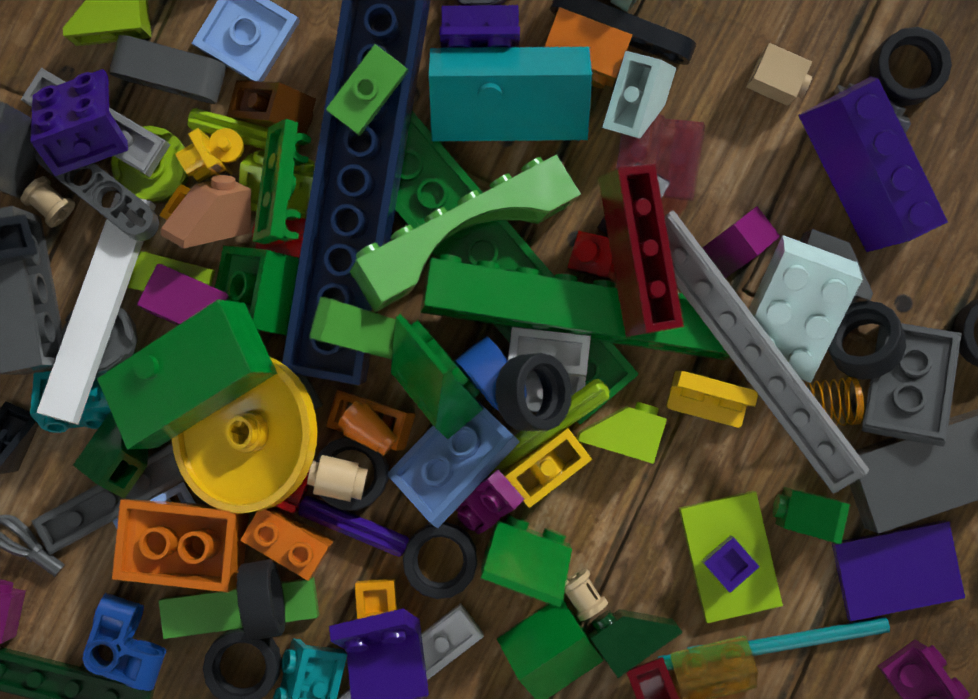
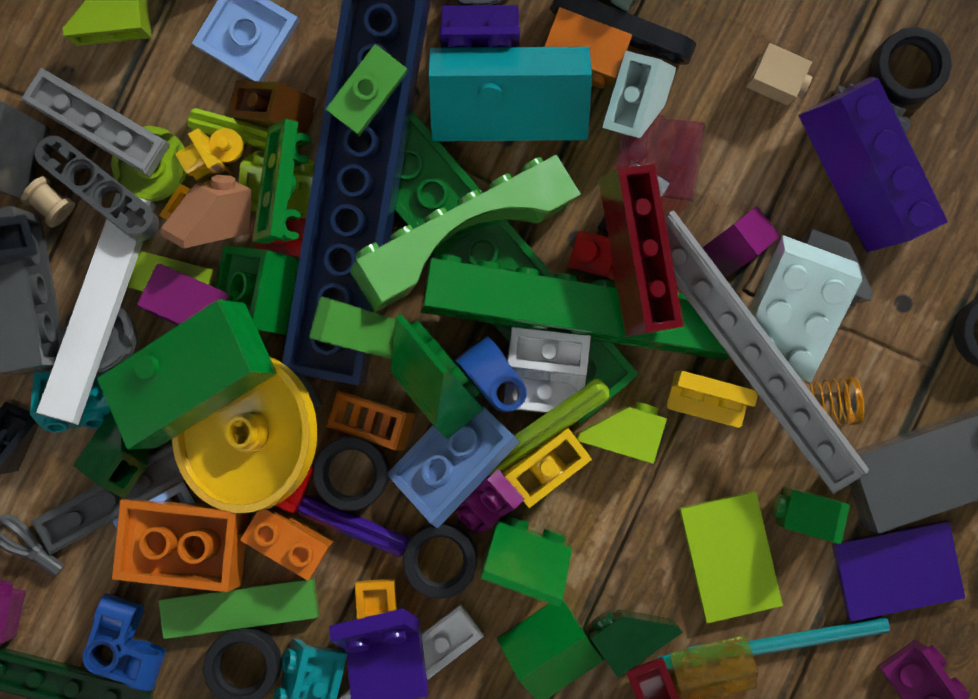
dark purple bracket [31,69,128,176] -> none
dark grey beam [108,35,227,104] -> none
black tyre [237,559,285,640] -> none
tan brick [307,455,368,502] -> none
orange cone [337,401,398,456] -> none
black tyre [495,353,572,431] -> none
tan bush [564,569,608,621] -> none
dark purple plate [702,535,760,593] -> none
black tyre [828,301,906,380] -> none
dark grey tile [862,323,962,447] -> none

